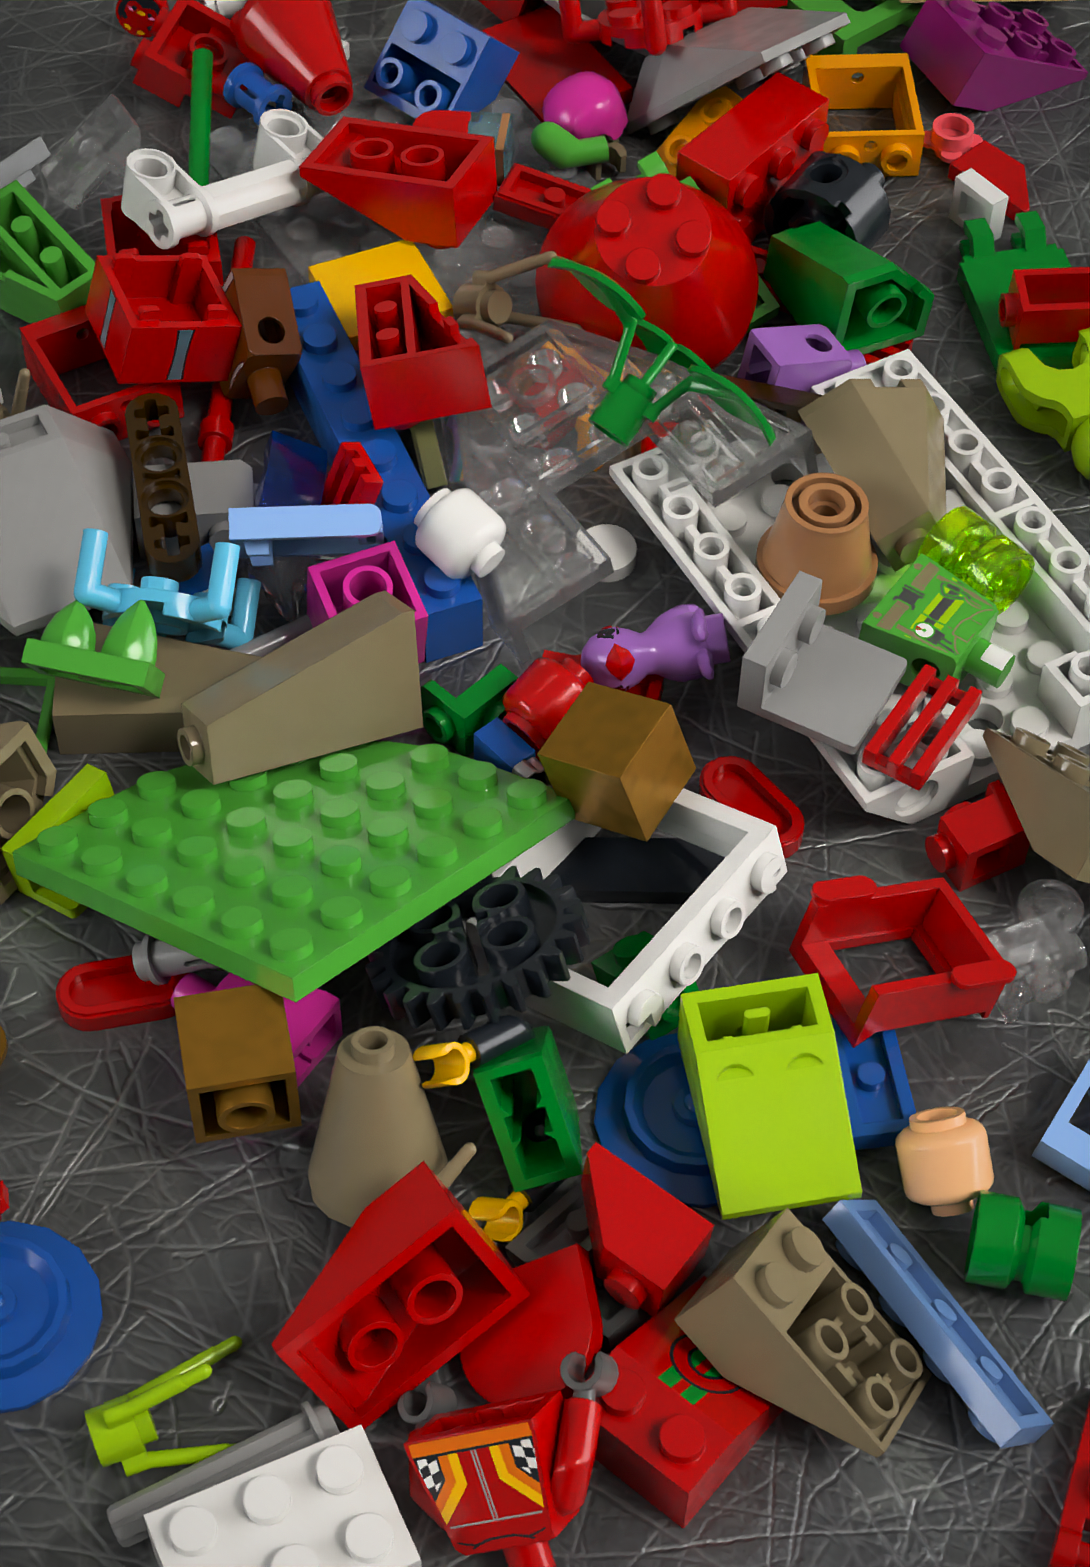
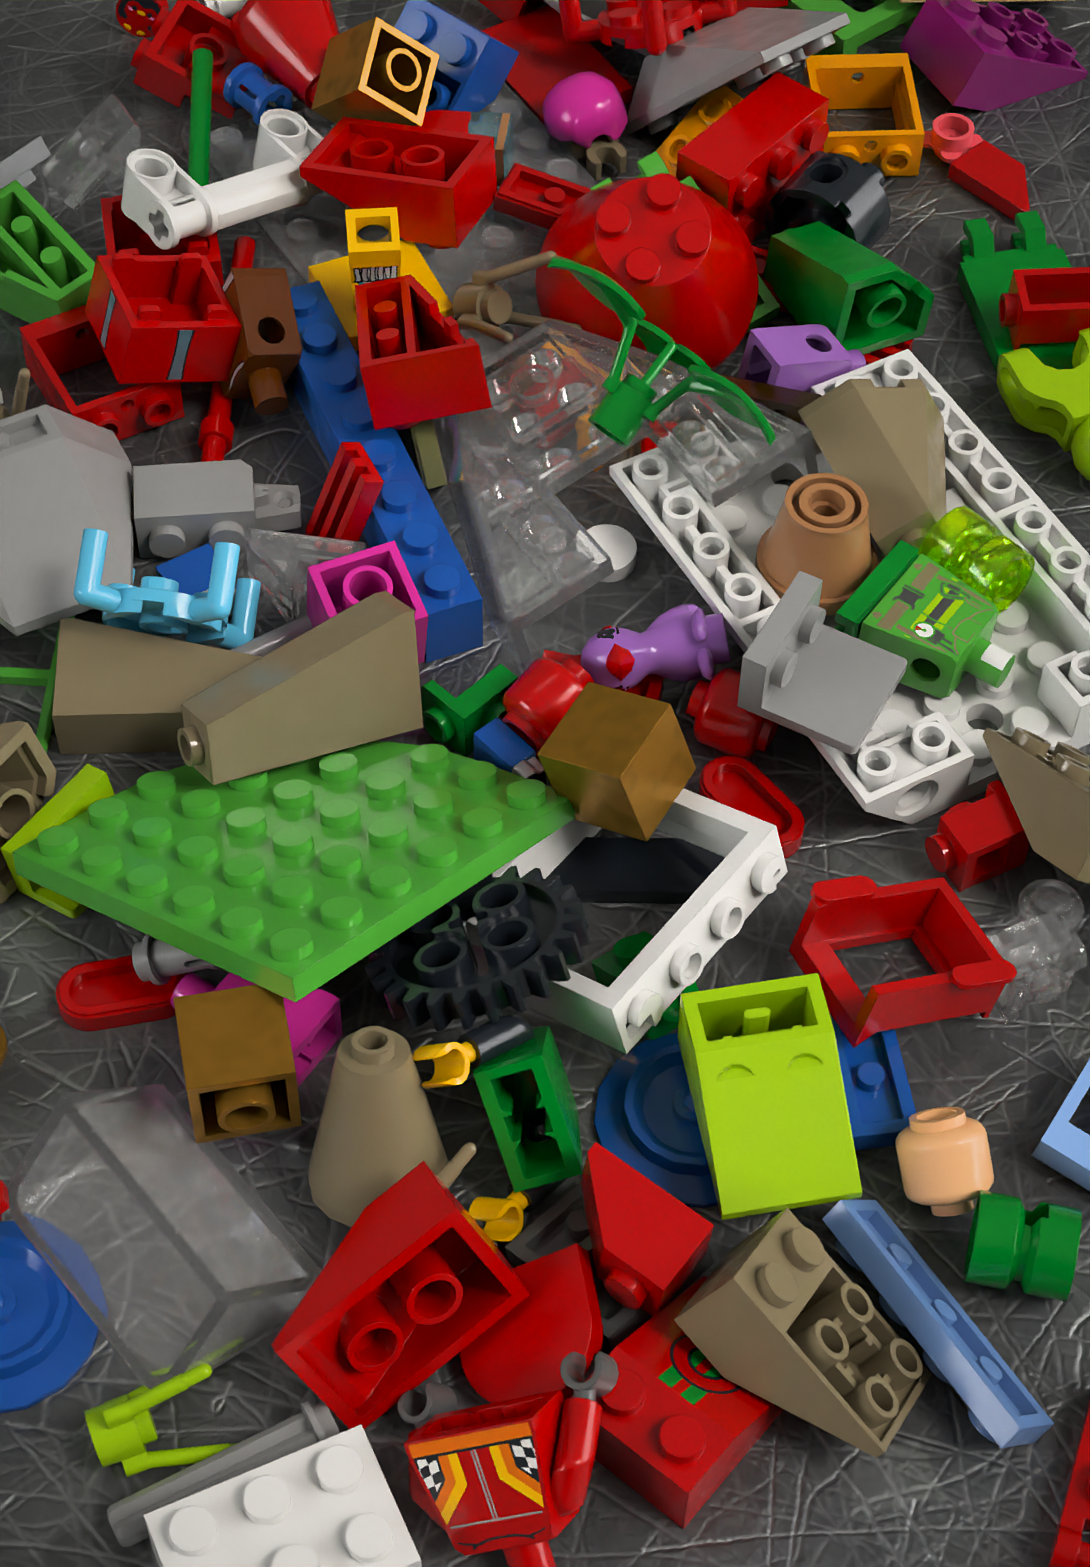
bright green tile [21,600,165,698] -> none
dark brown beam [125,393,202,583] -> none
light blue container [228,504,384,567] -> none
clear blue slope [255,430,327,507] -> none
white head [414,488,506,579] -> none
bright green arm [531,122,609,169] -> none
red tile [862,664,983,791] -> none
white tile [949,168,1009,241] -> none
none -> clear windscreen [8,1084,322,1389]
none -> pearl gold head [311,17,439,127]
none -> yellow leg [345,207,401,309]
none -> red head [686,668,779,759]
none -> green tile [834,540,919,639]

